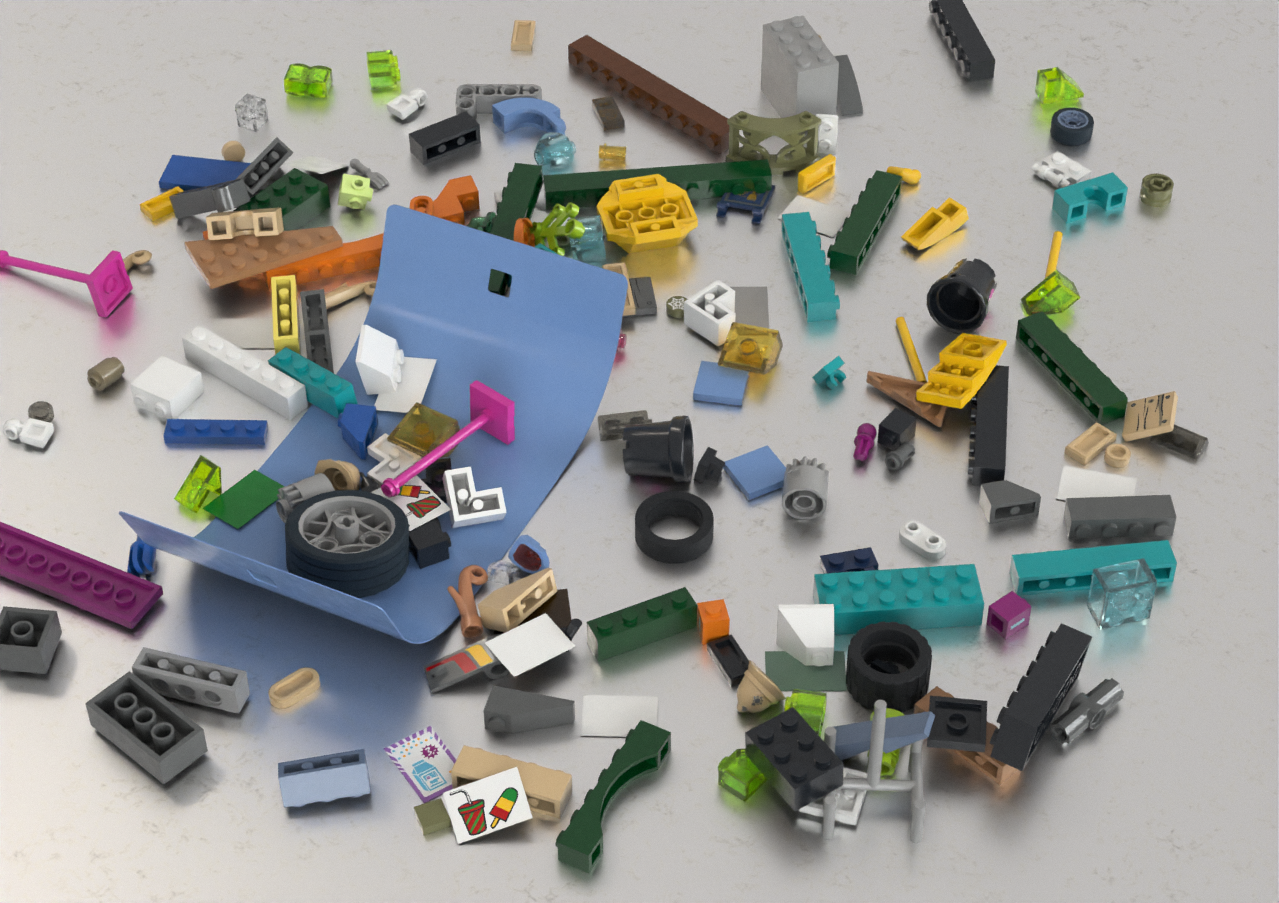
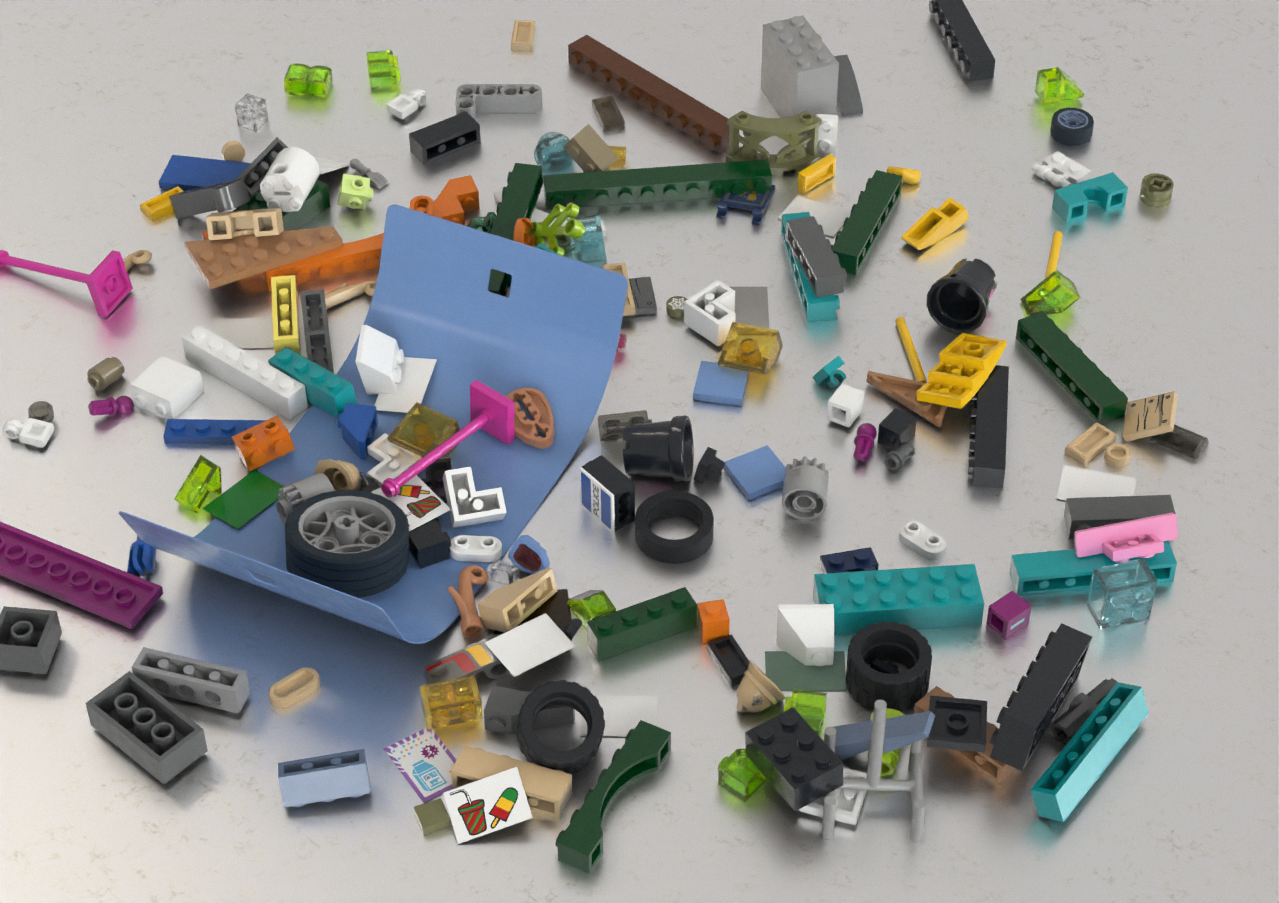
medium blue arch [492,98,566,144] -> none
yellow piece [597,174,698,254] -> none
dark grey slope [979,480,1041,524] -> none
none -> magenta axle [88,396,134,417]
none -> orange brick [231,415,295,471]
none -> white cylinder [260,147,320,212]
none -> clear yellow brick [419,676,483,730]
none -> white plate [449,535,502,563]
none -> nougat piece [506,388,555,449]
none -> black tyre [517,680,605,773]
none -> dark tan brick [563,124,618,172]
none -> clear neon green slope [567,590,616,631]
none -> piece [579,455,635,533]
none -> dark grey brick [786,216,847,298]
none -> white brick [827,383,864,427]
none -> teal brick [1030,682,1149,822]
none -> bright pink bracket [1074,512,1178,563]

